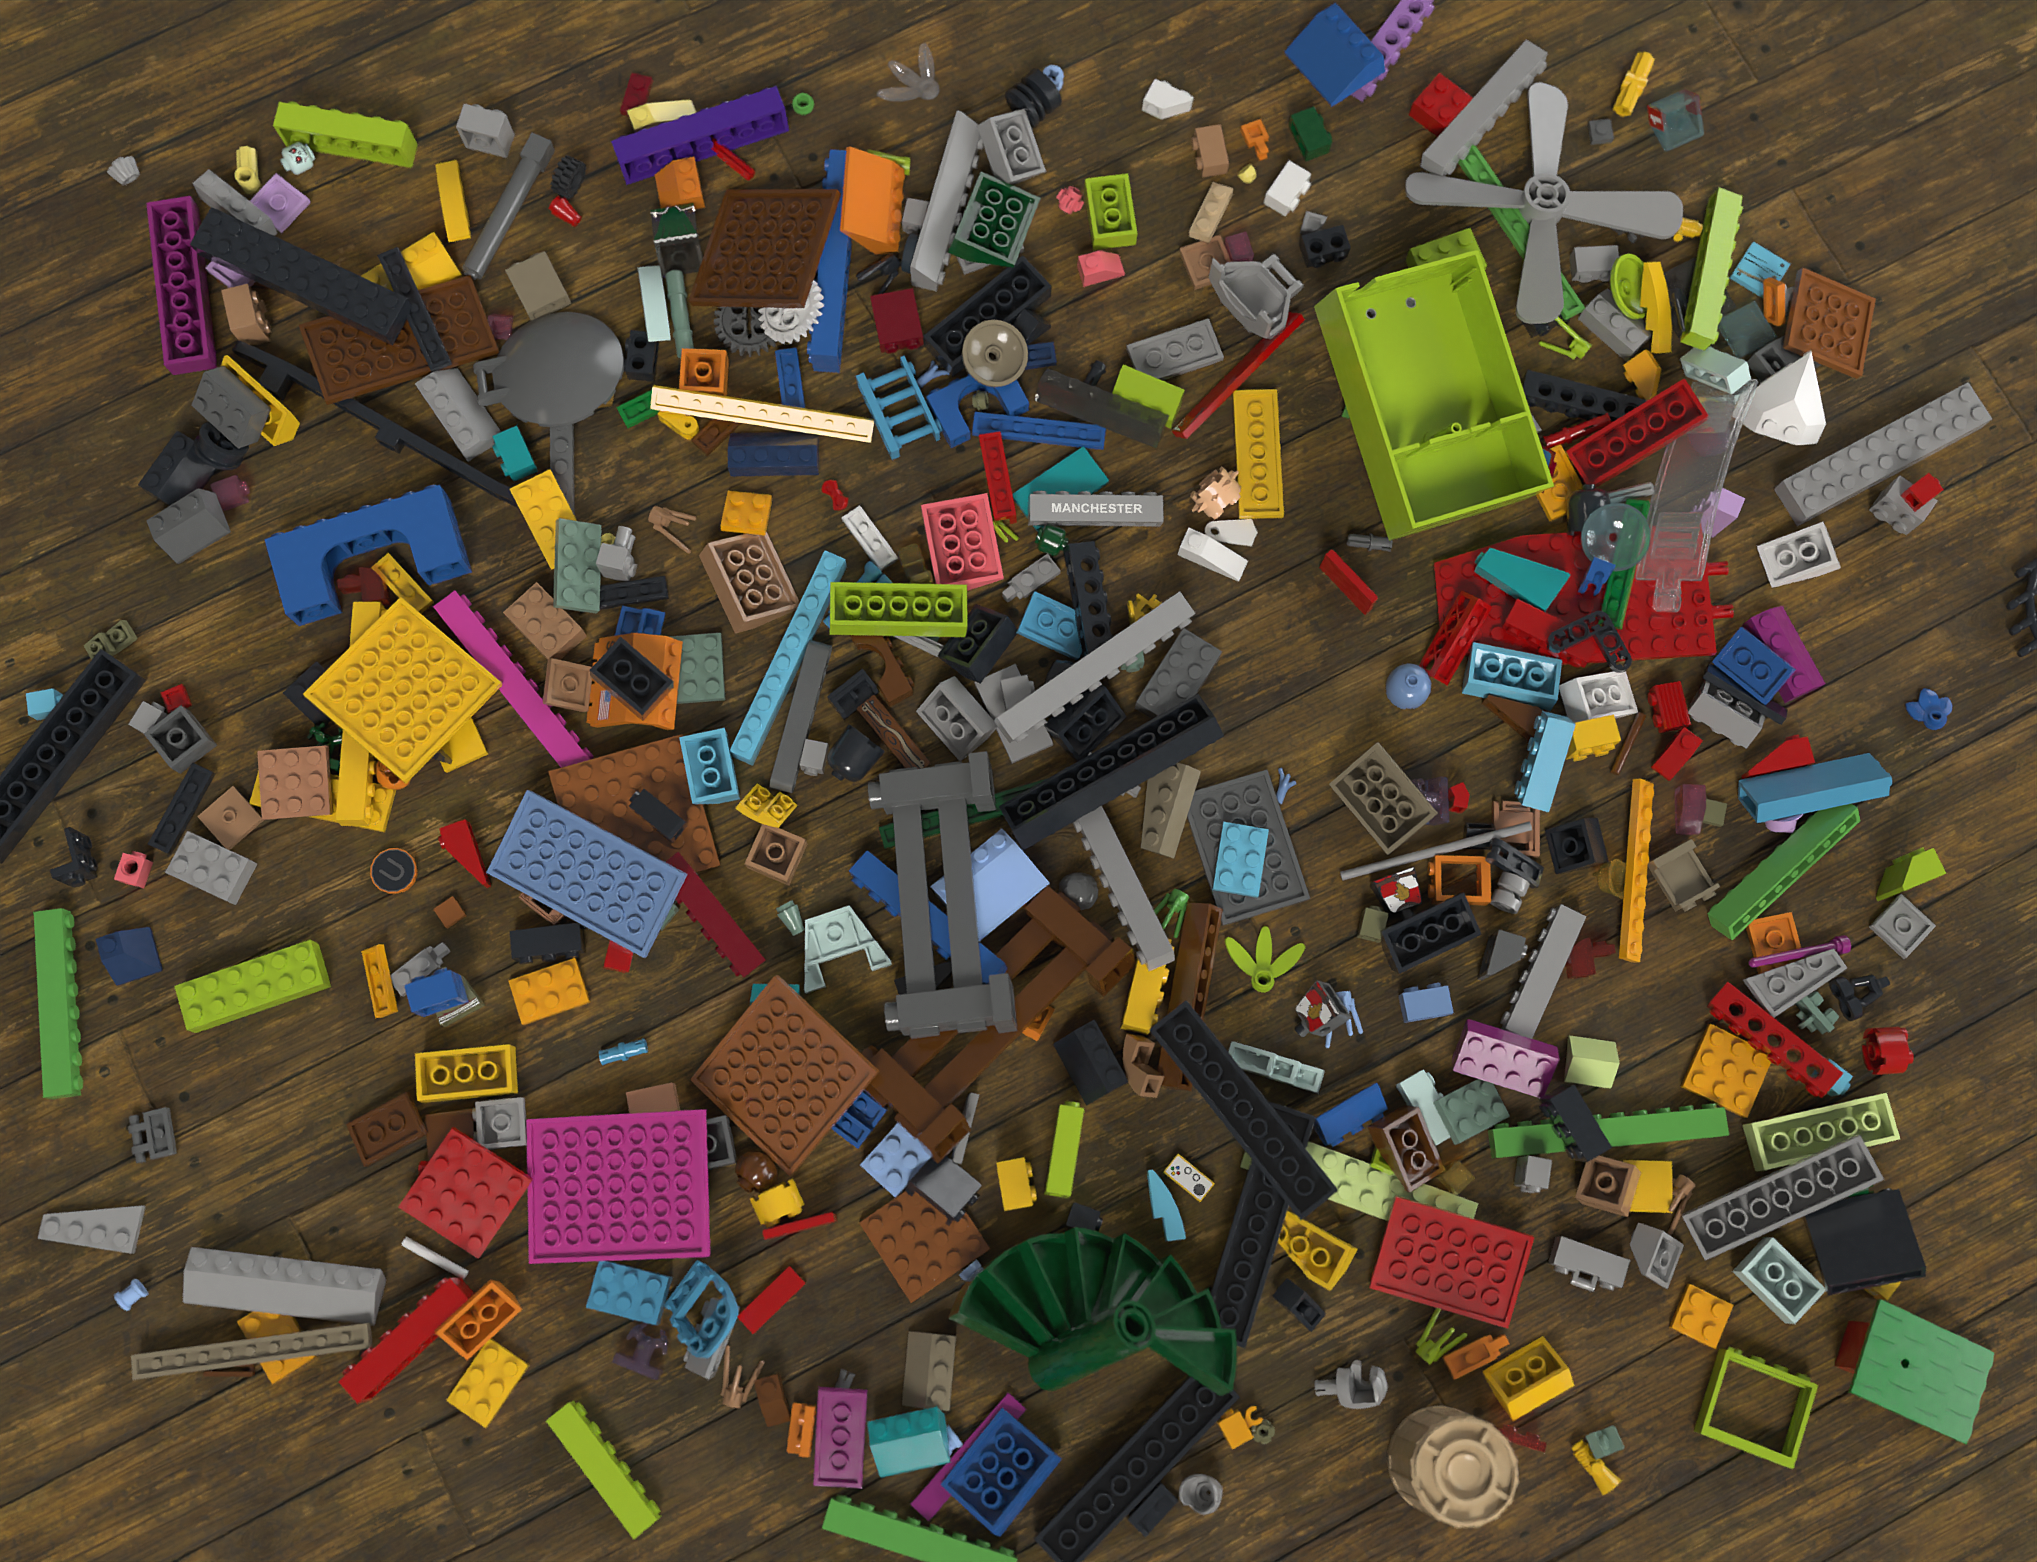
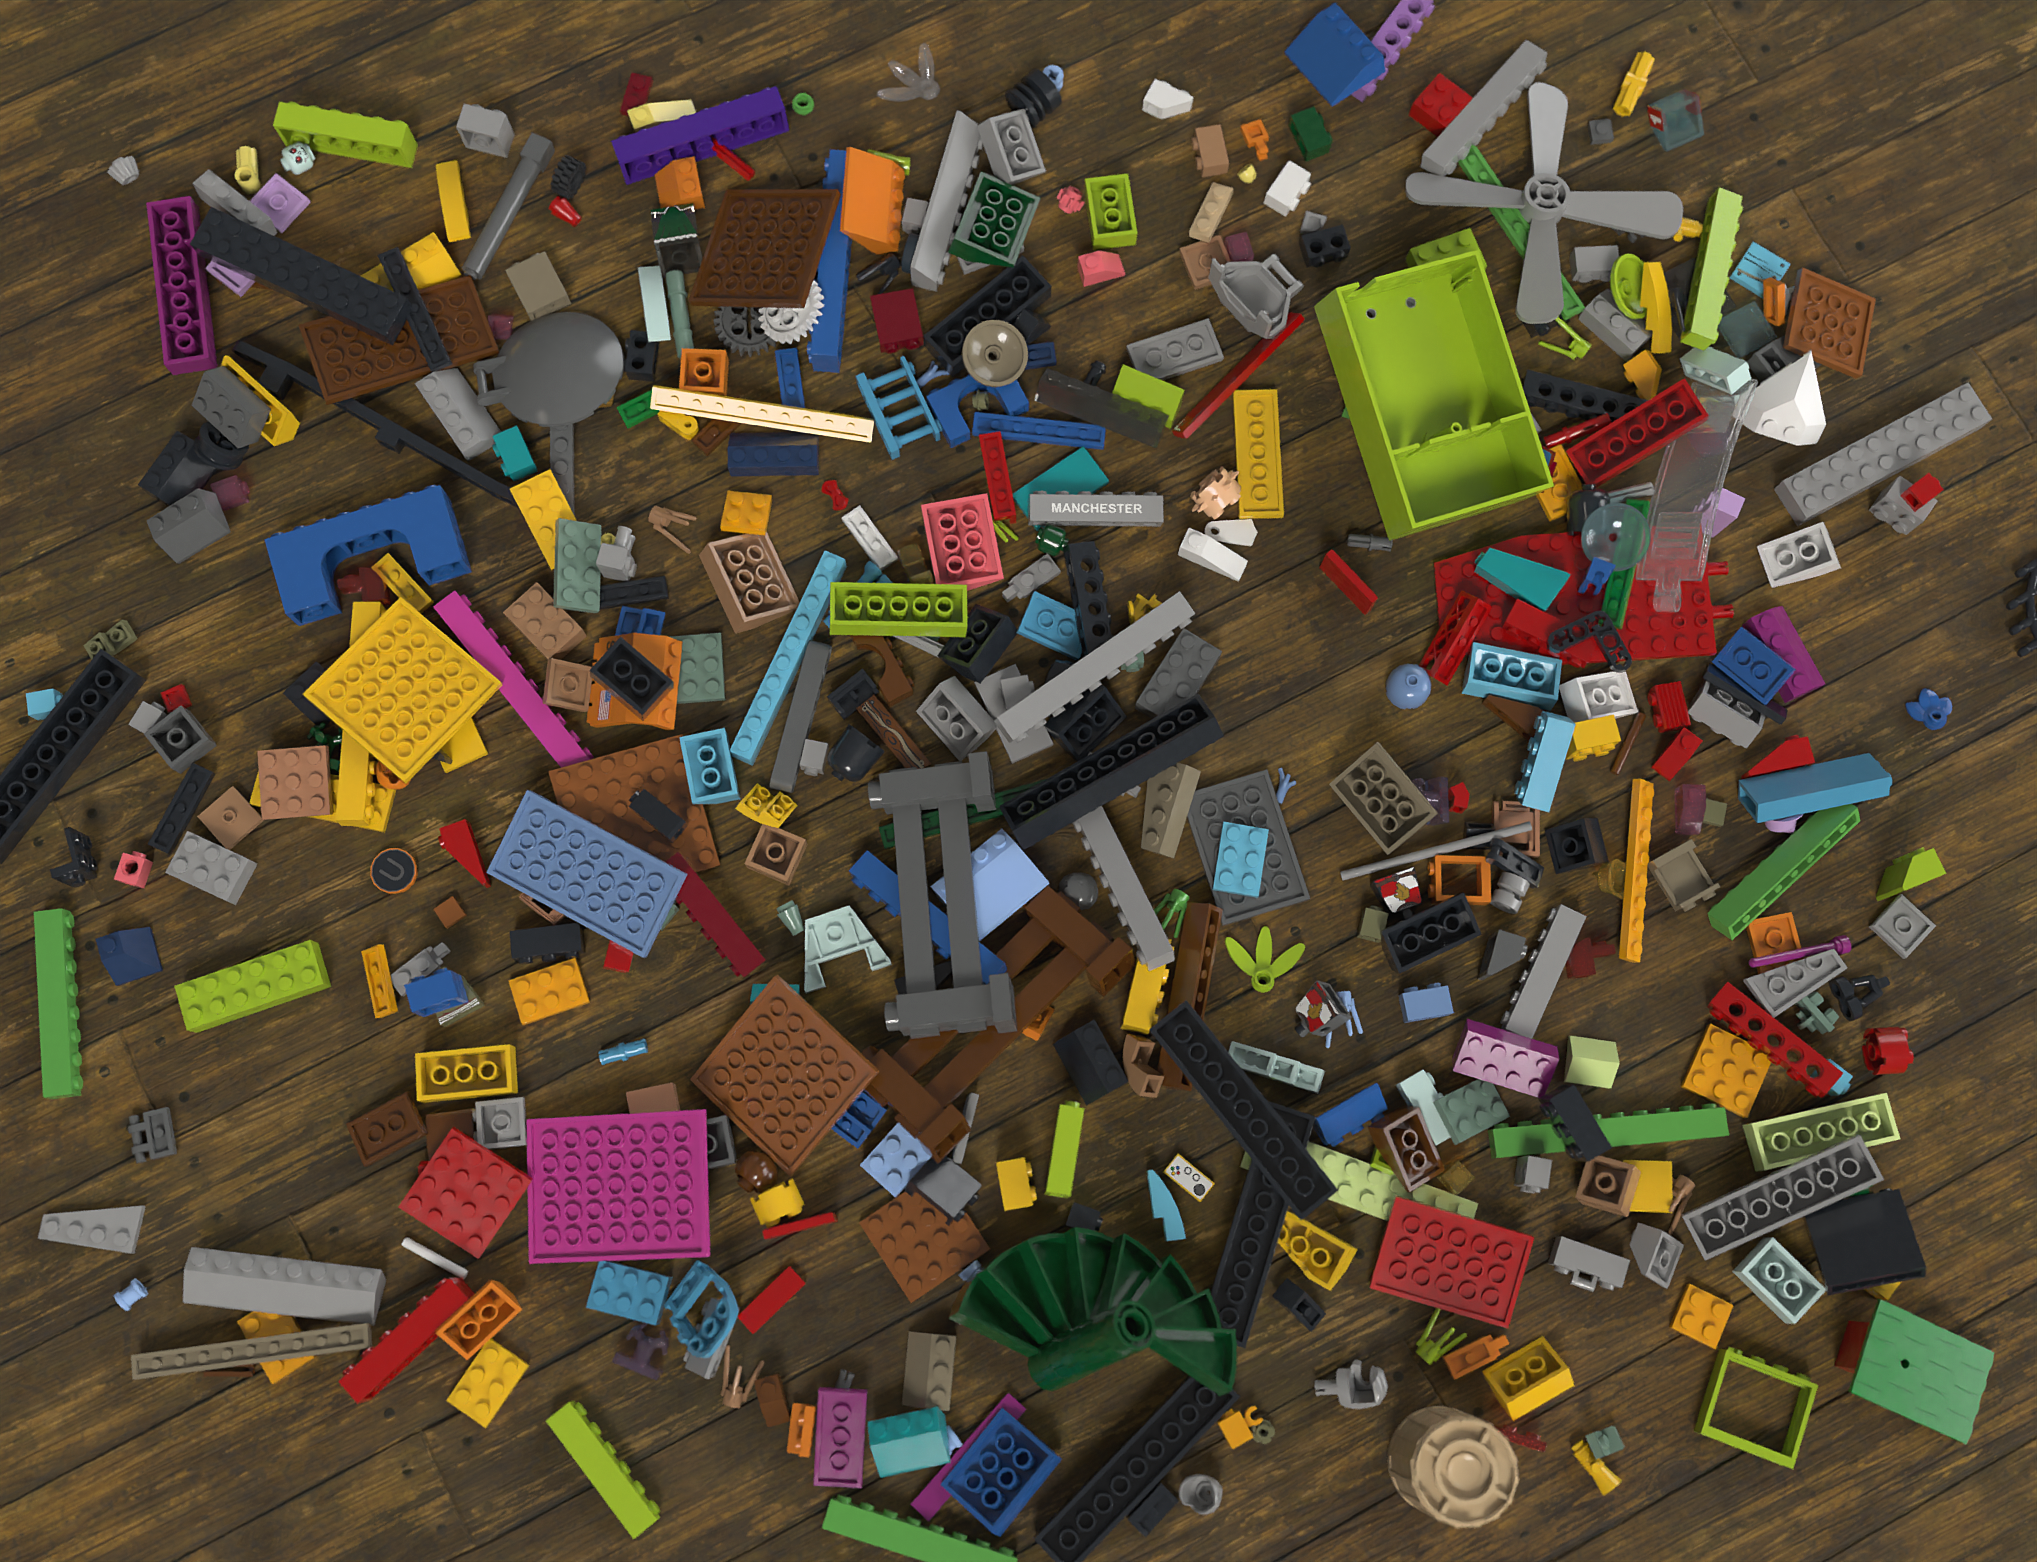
medium nougat brick [221,284,271,346] -> none

